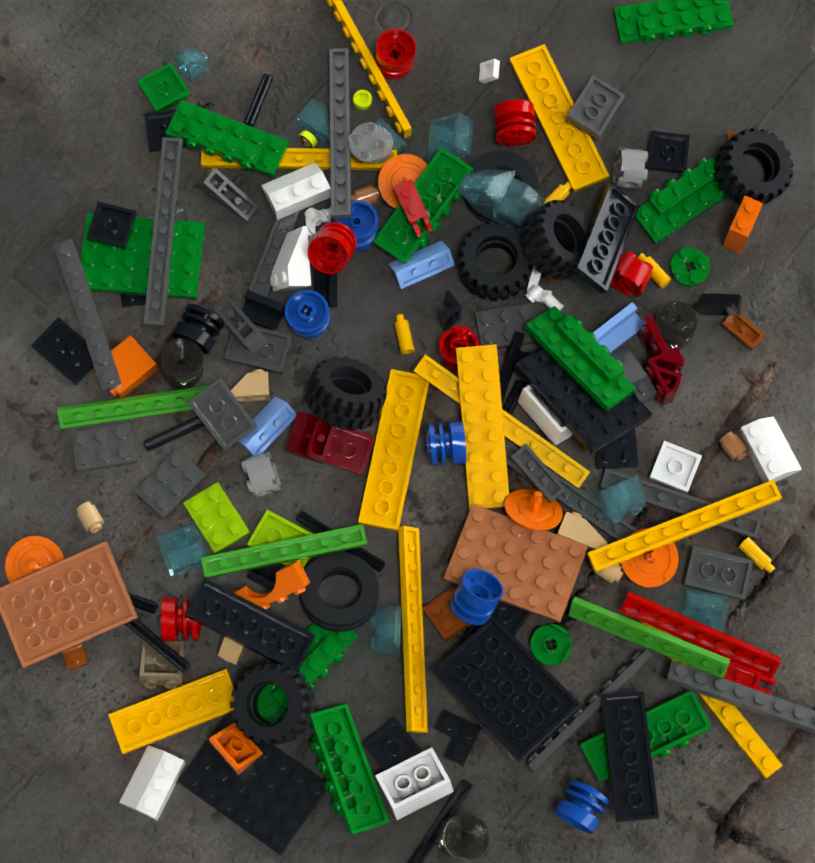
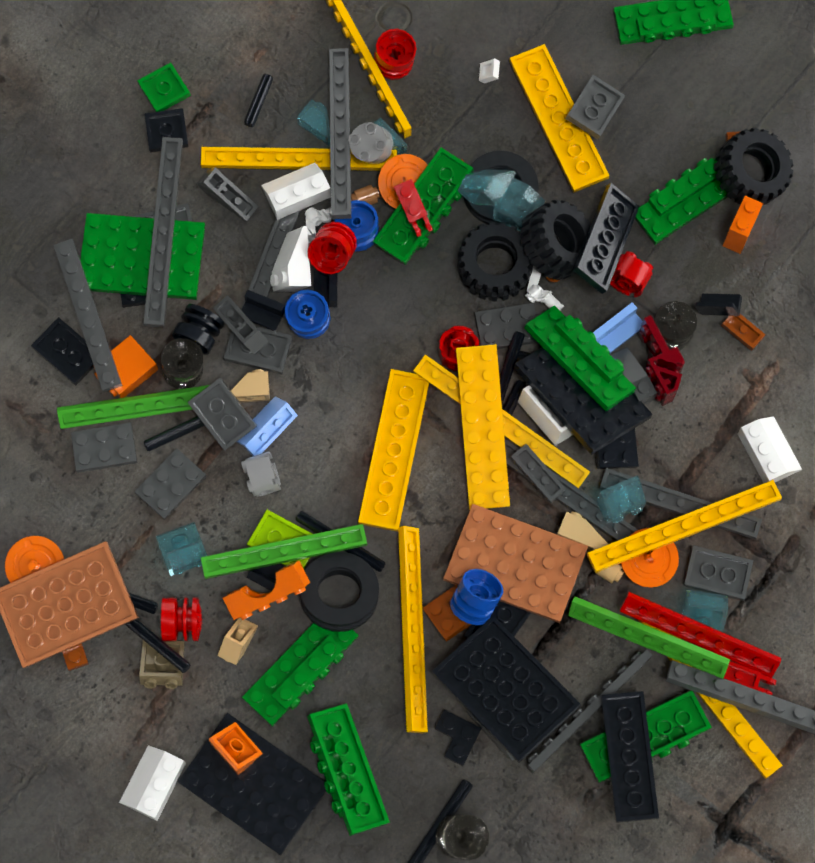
tan brick [76,502,104,533] -> none
black plate [86,201,137,250] -> none
yellow plate [108,669,235,755] -> none
green plate [165,100,289,178] -> none
clear light blue slope [176,48,209,83] -> none
lime plate [183,482,250,554] -> none
black plate [185,578,315,673] -> none
black tyre [230,664,315,745] -> none
dark red piece [284,412,375,476] -> none
tile [298,130,317,148] -> none
black tyre [306,357,387,431] -> none
neon yellow tile [353,90,372,110] -> none
black plate [363,718,422,771] -> none
clear light blue slope [371,606,401,655] -> none
white slope [375,747,454,820] -> none
light blue panel [389,241,455,289] -> none
yellow cylinder [394,314,415,355] -> none
blue wheel [426,421,467,466] -> none
clear light blue slope [427,112,474,160] -> none
black panel [440,289,462,331] -> none
red wheel [494,99,536,146] -> none
orange piece [504,489,563,531] -> none
green plate [530,624,572,667] -> none
yellow cylinder [538,182,572,208] -> none
blue wheel [554,780,610,834] -> none
light grey brick [612,147,648,189] -> none
yellow cylinder [638,253,672,289] -> none
black plate [647,131,690,174] -> none
white plate [649,441,702,494] -> none
green plate [670,247,710,288] -> none
medium nougat brick [719,431,748,462] -> none
yellow cylinder [738,537,775,574] -> none

